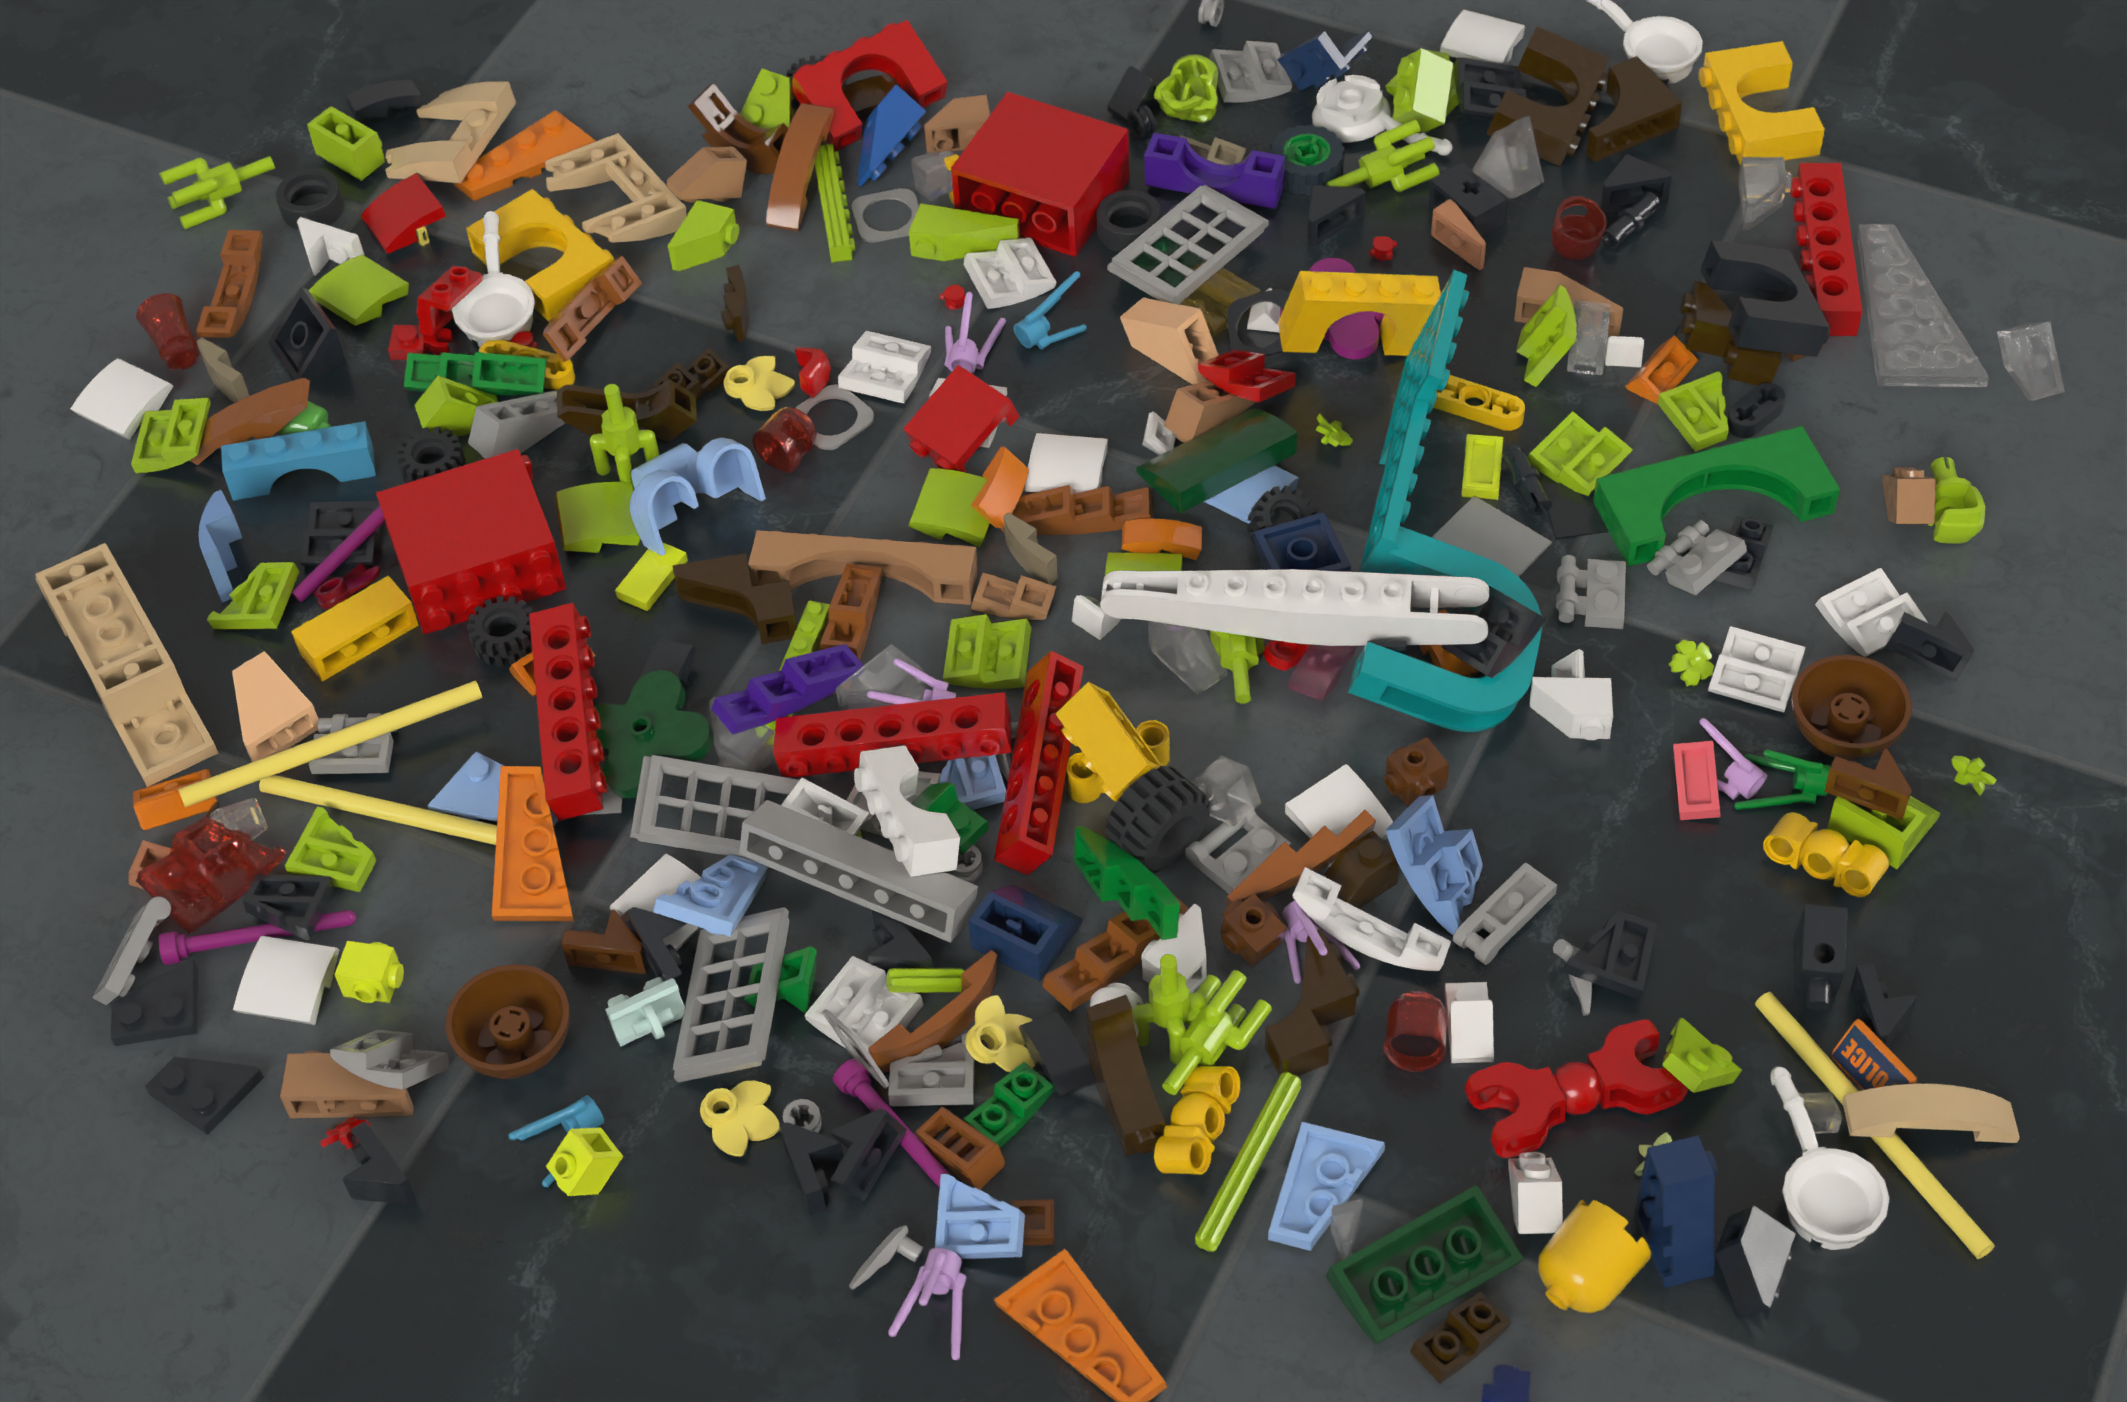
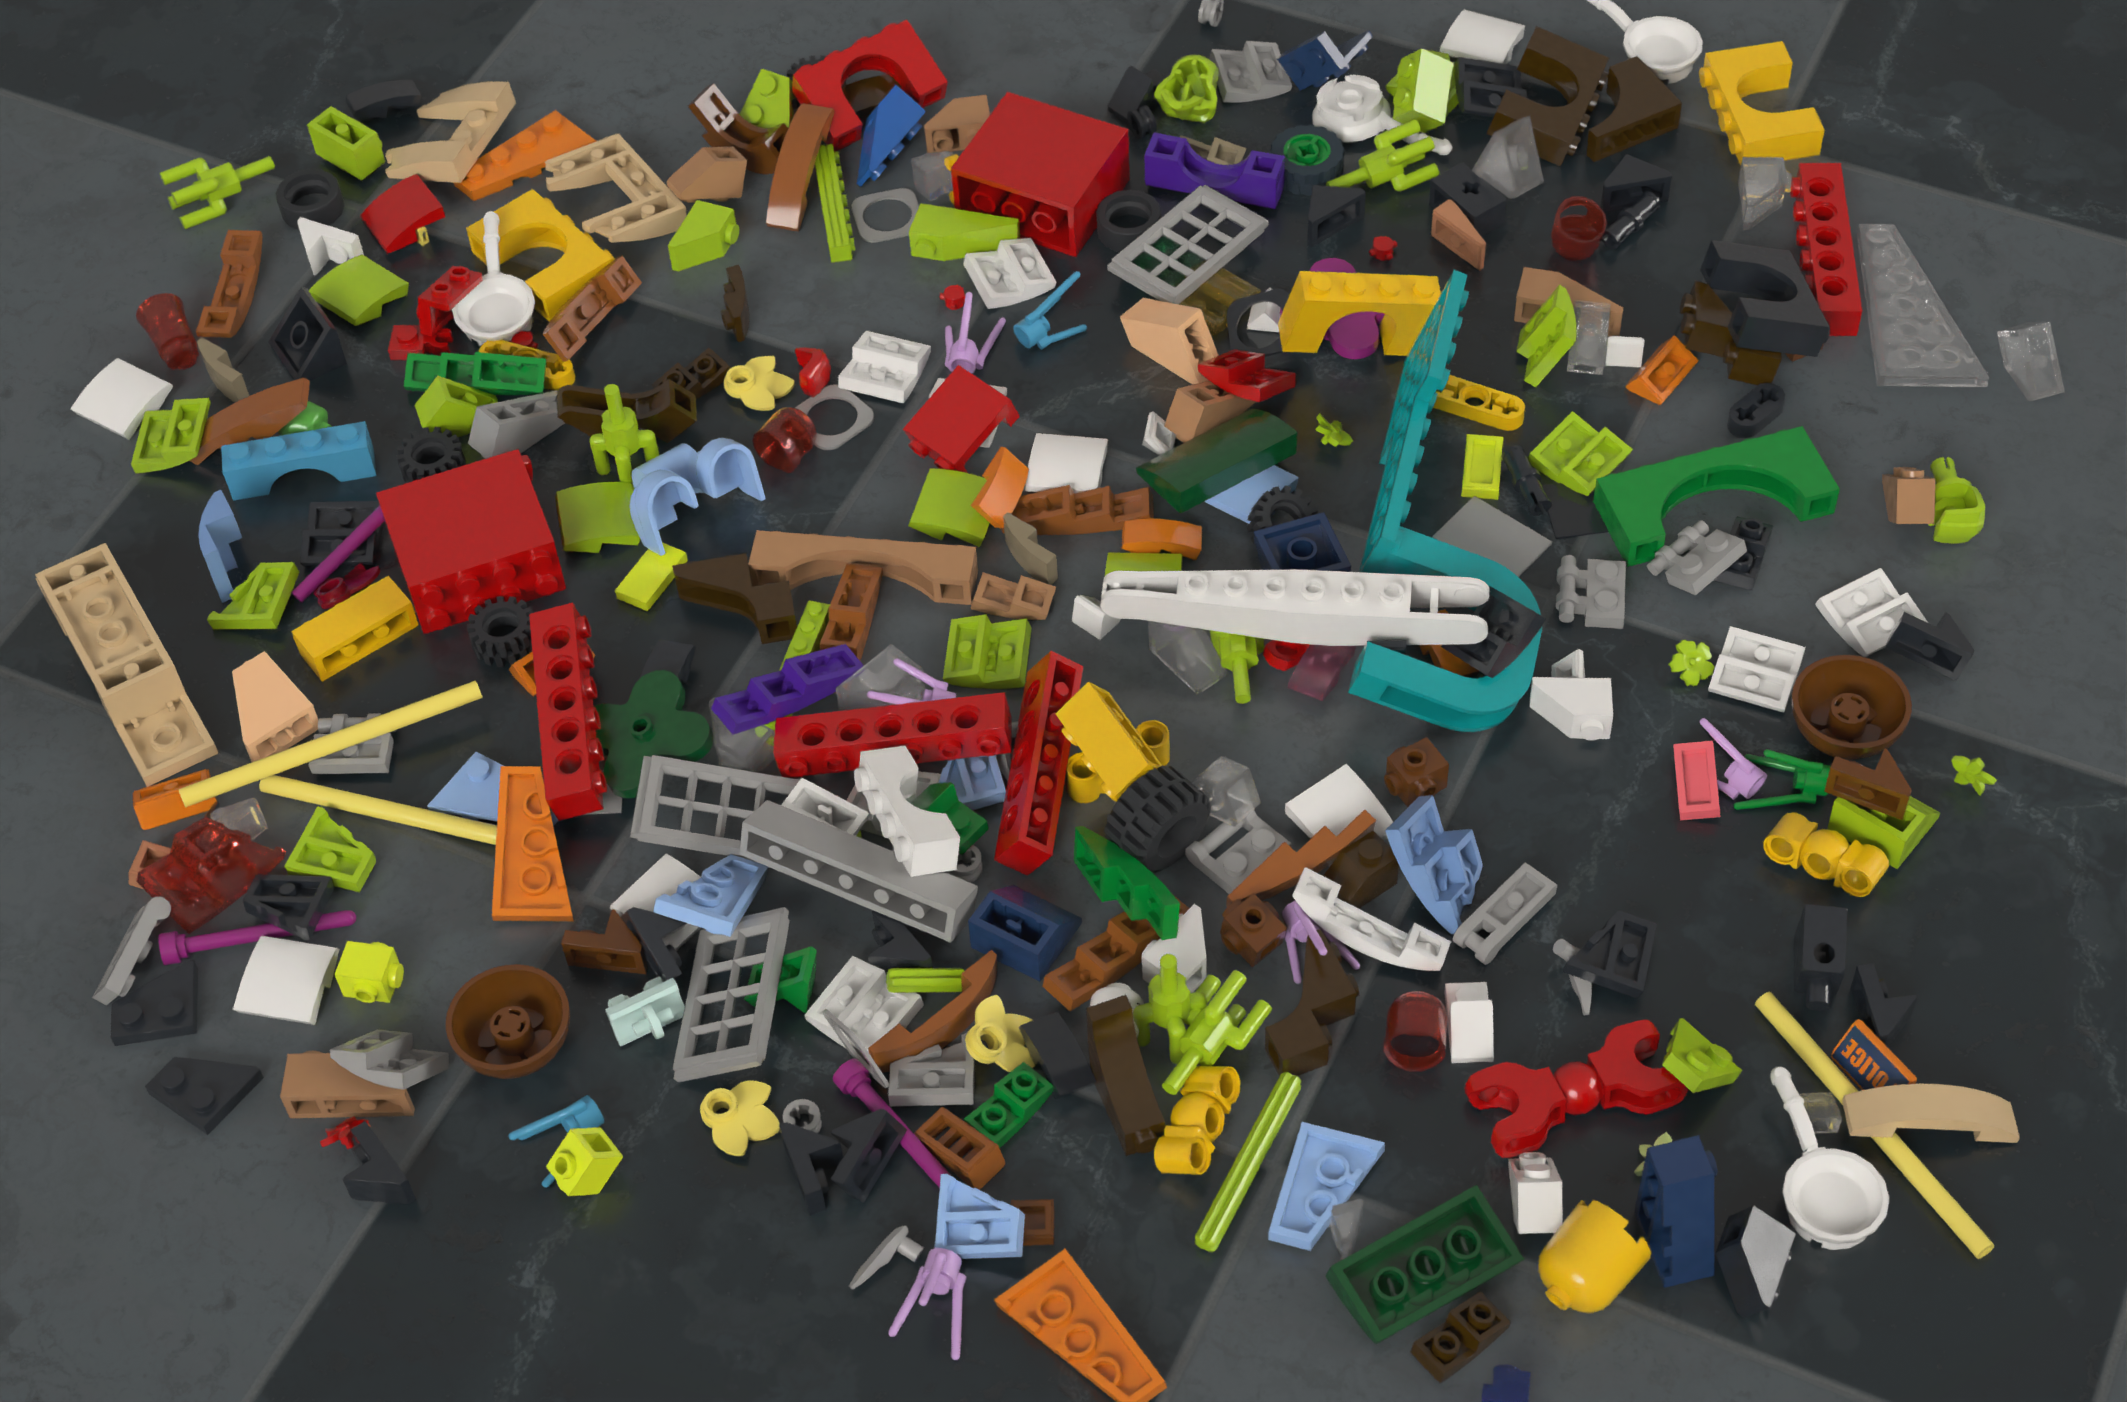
lime wing [1658,371,1728,452] -> none

